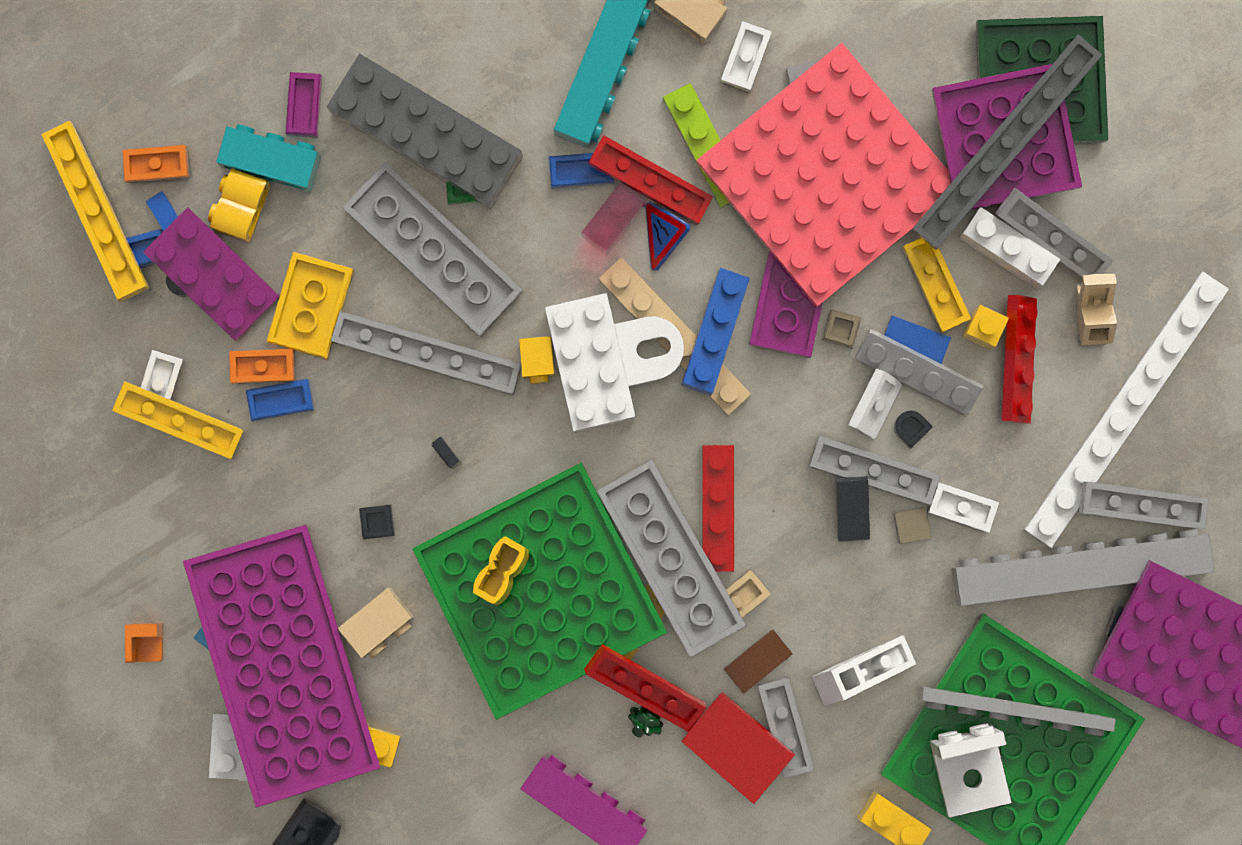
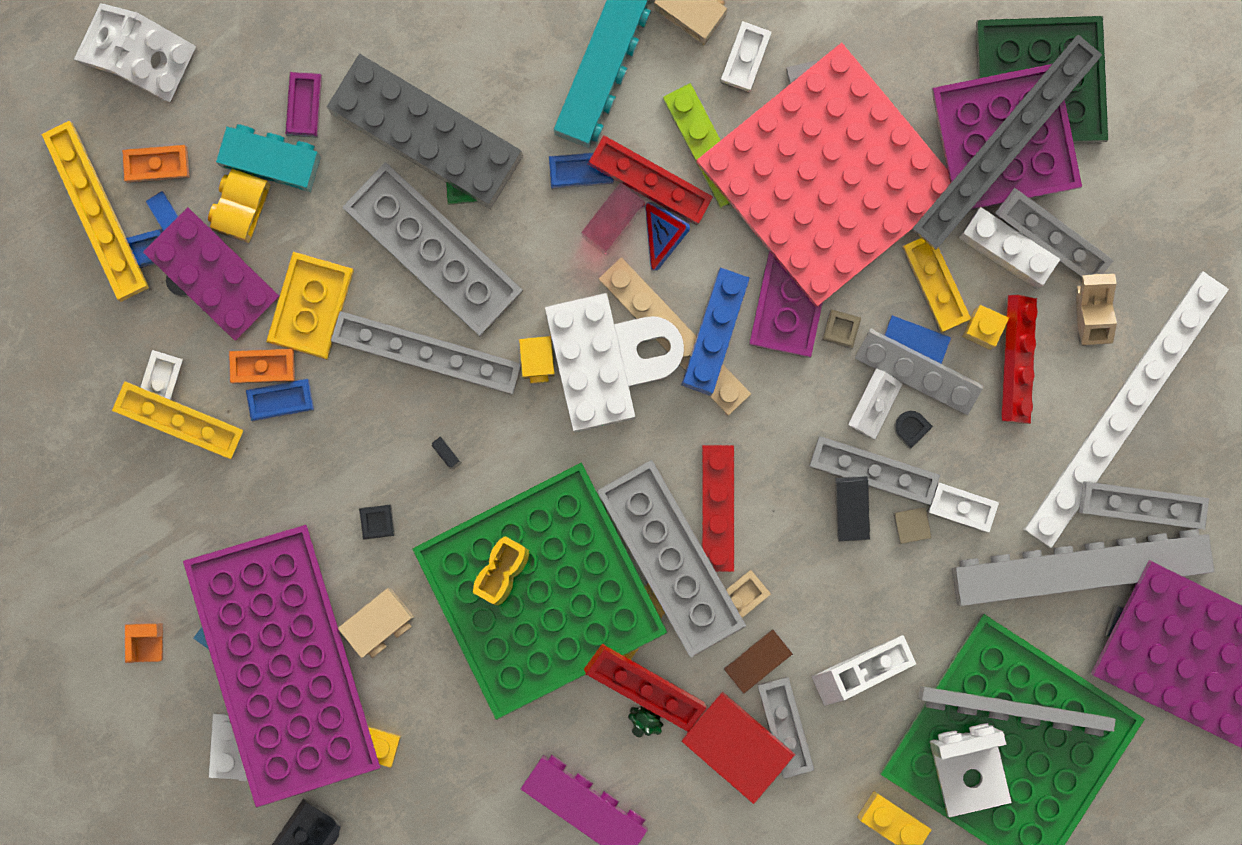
none -> white bracket [74,3,196,102]

